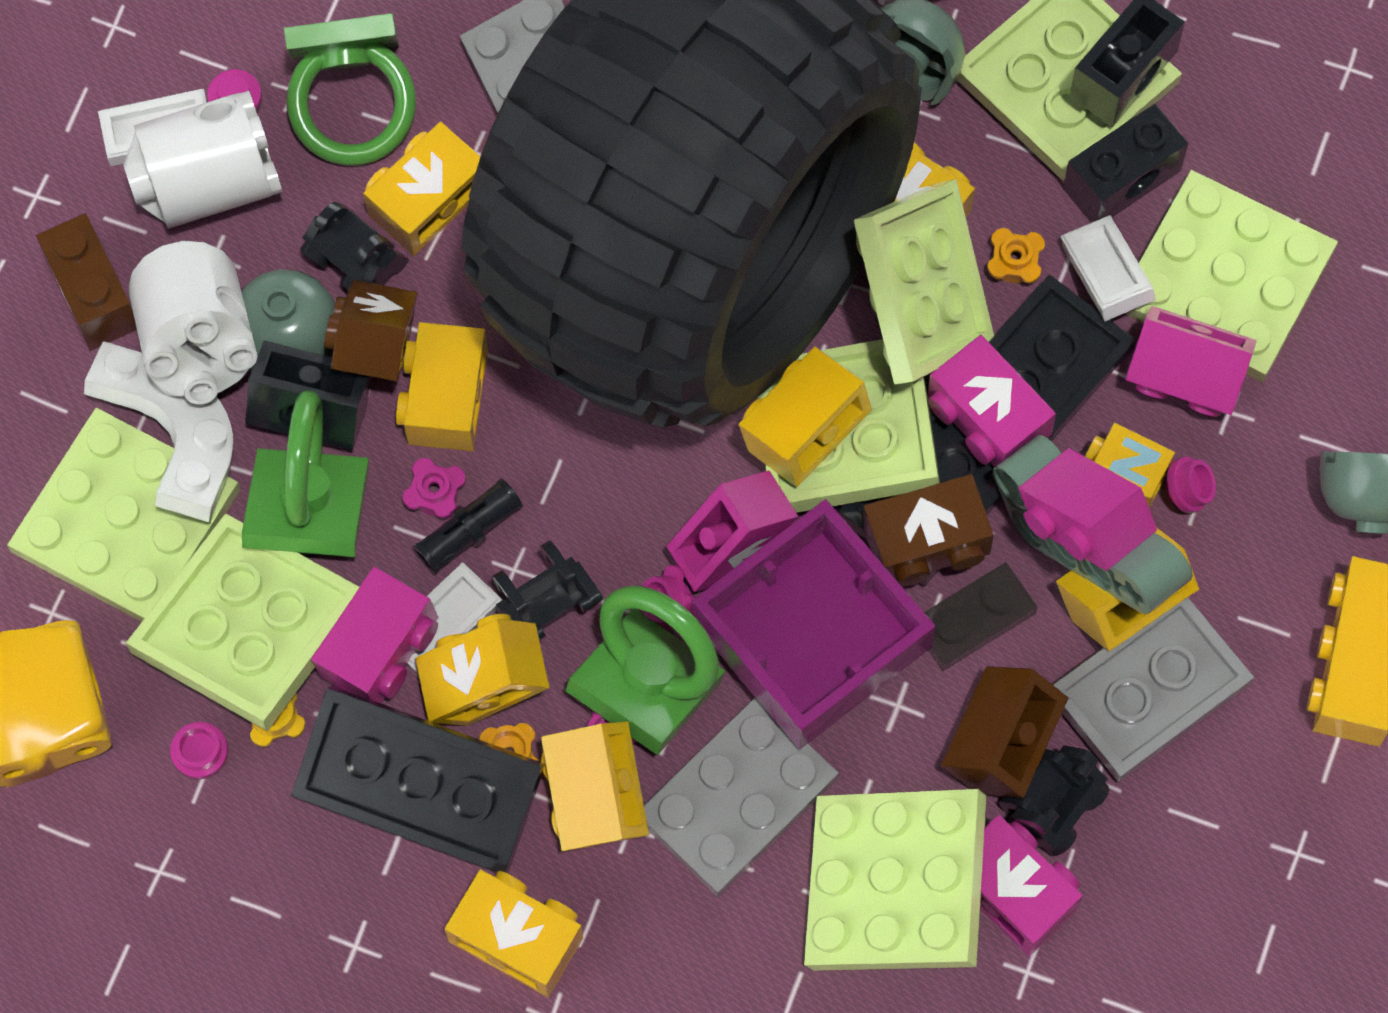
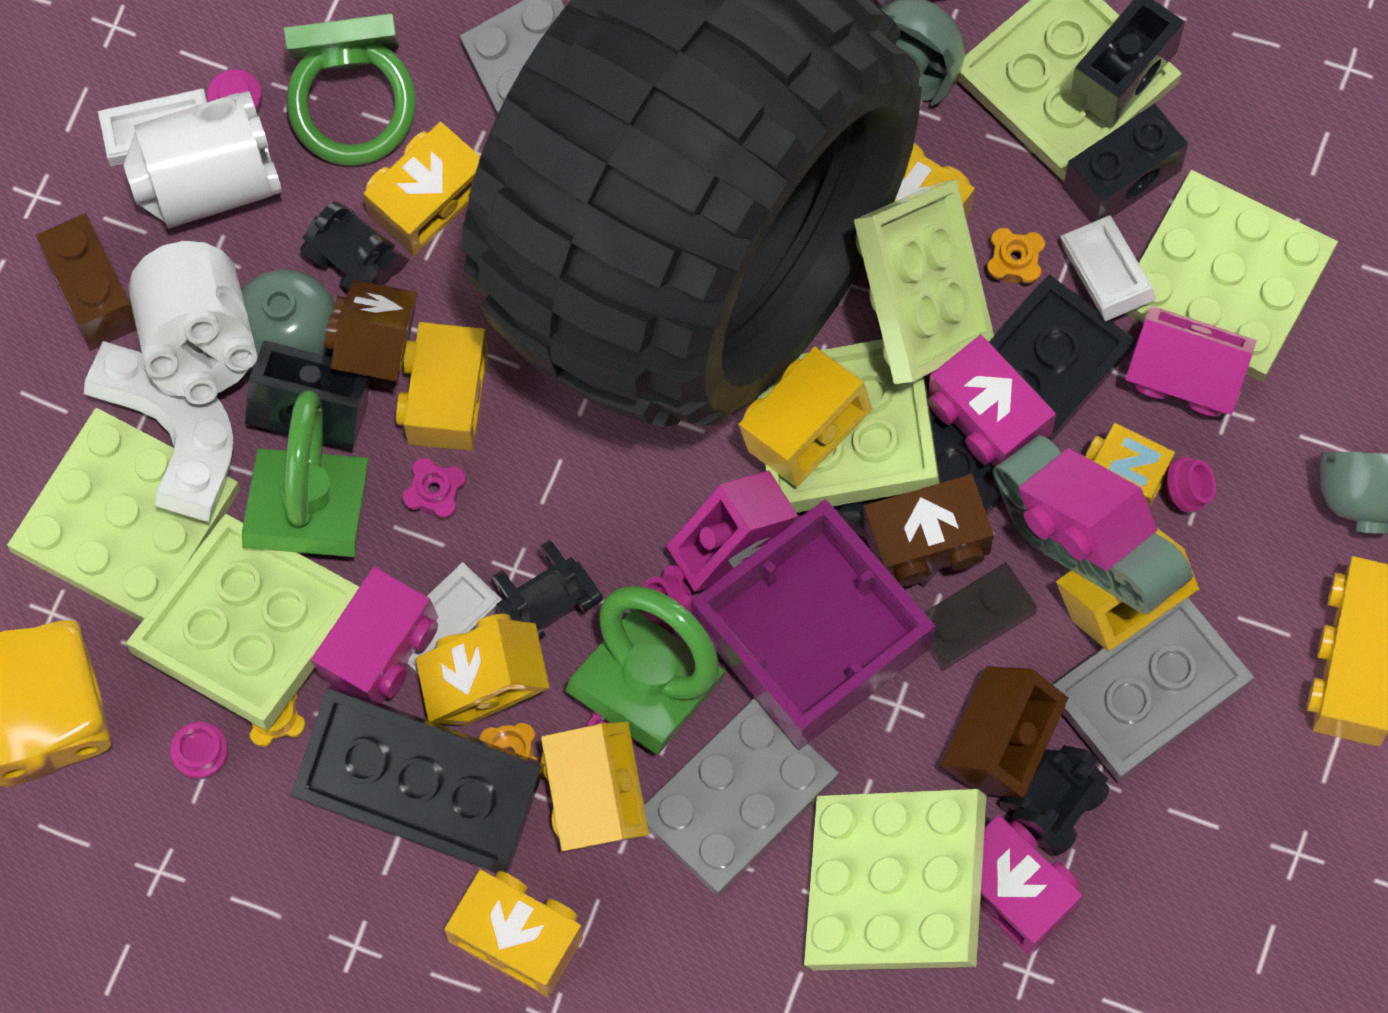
black pin [413,478,523,574] -> none

